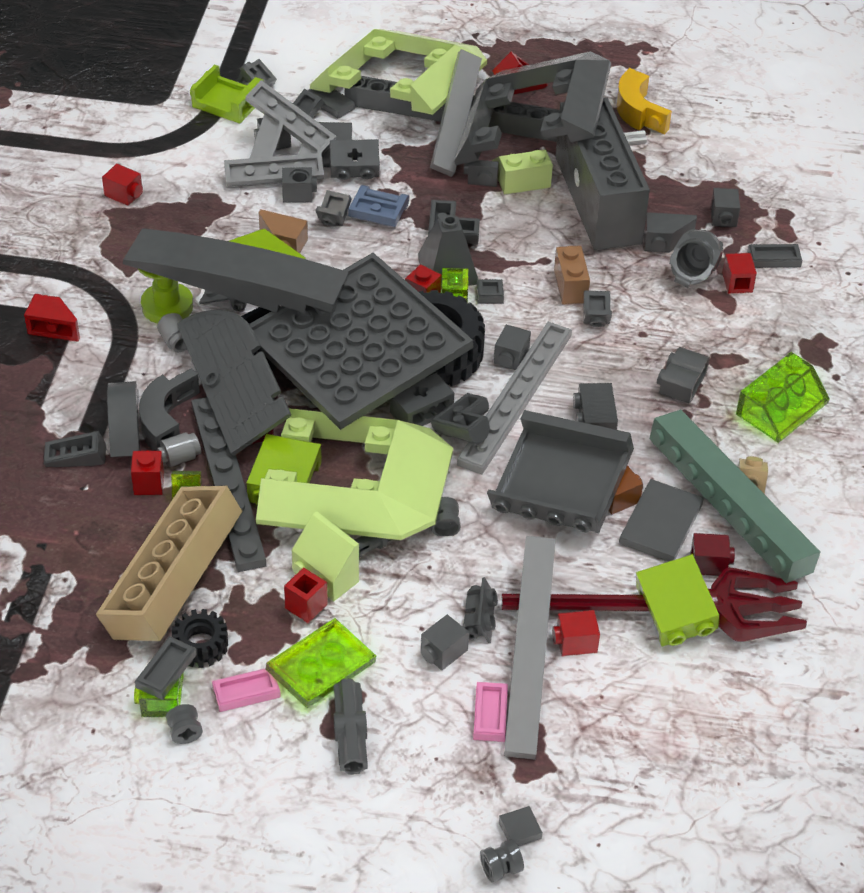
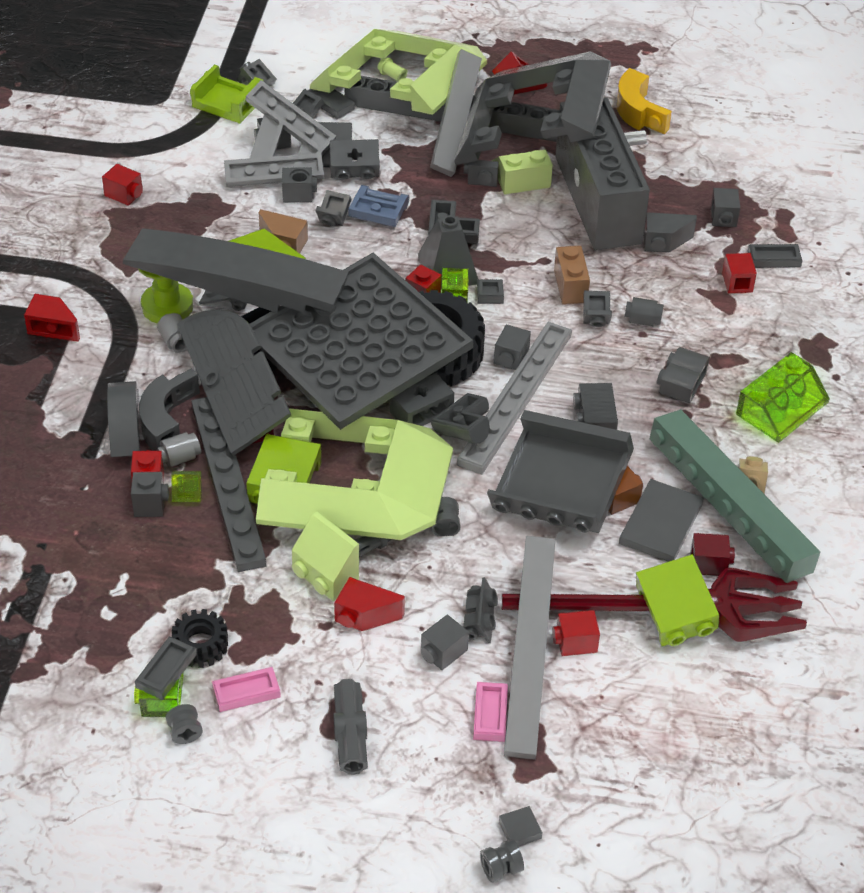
dark grey slope [44,431,106,467] -> none
tan brick [96,486,242,641] -> none
clear neon green tile [265,618,377,708] -> none
red brick [284,567,328,623] -> none
dark grey helmet [669,229,723,288] -> none
none -> dark grey brick [131,472,169,517]
none -> red slope [334,577,405,631]
none -> yellowish green pin [378,58,408,81]
none -> dark grey brick [624,297,664,327]

